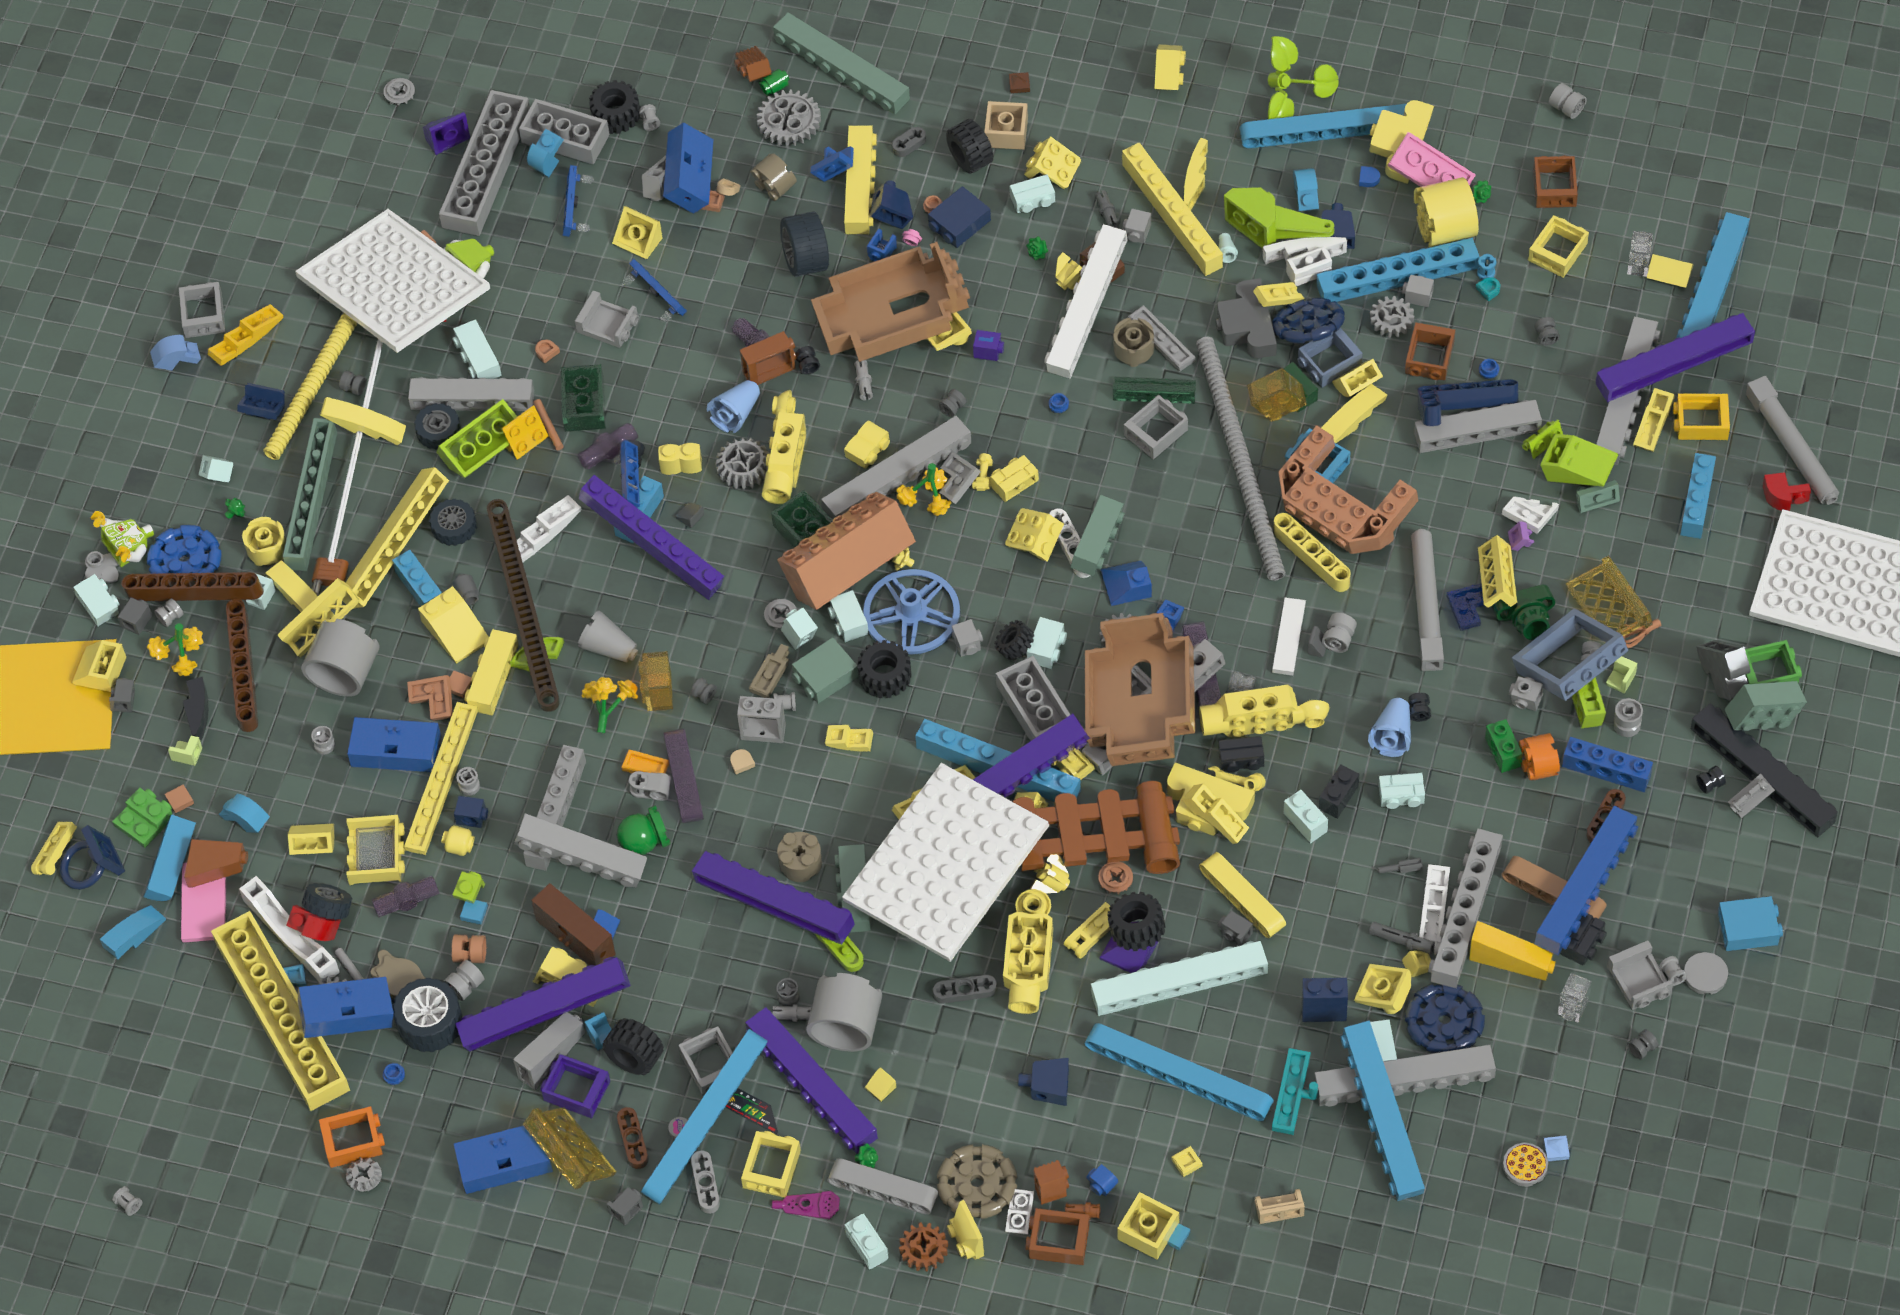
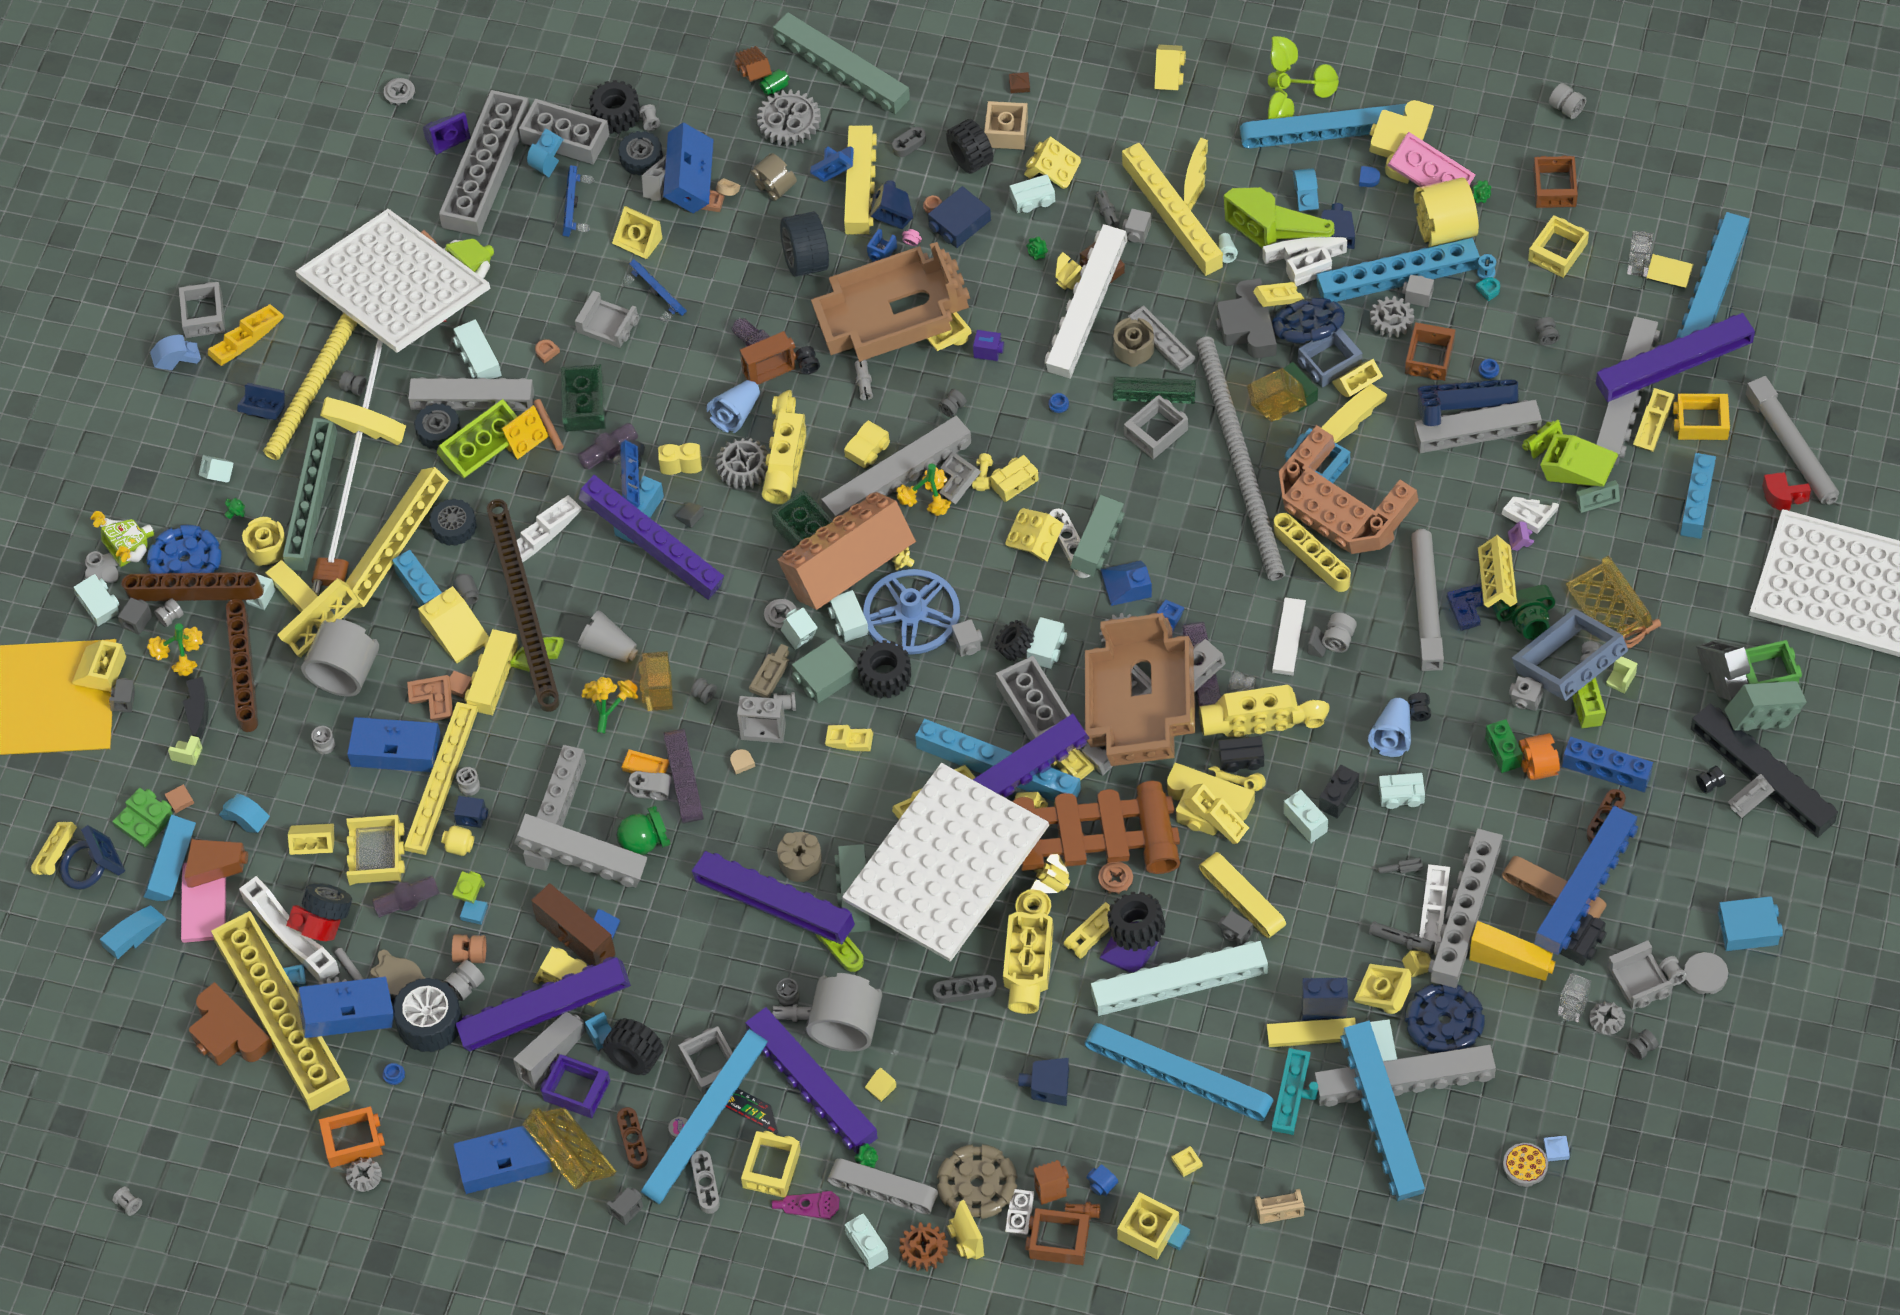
light grey wheel [1613,698,1643,737] -> none
none -> dark orange brick [189,982,273,1066]
none -> black wheel [618,131,663,175]
none -> light yellow tile [1267,1018,1356,1047]
none -> light grey gear [1589,1001,1625,1035]

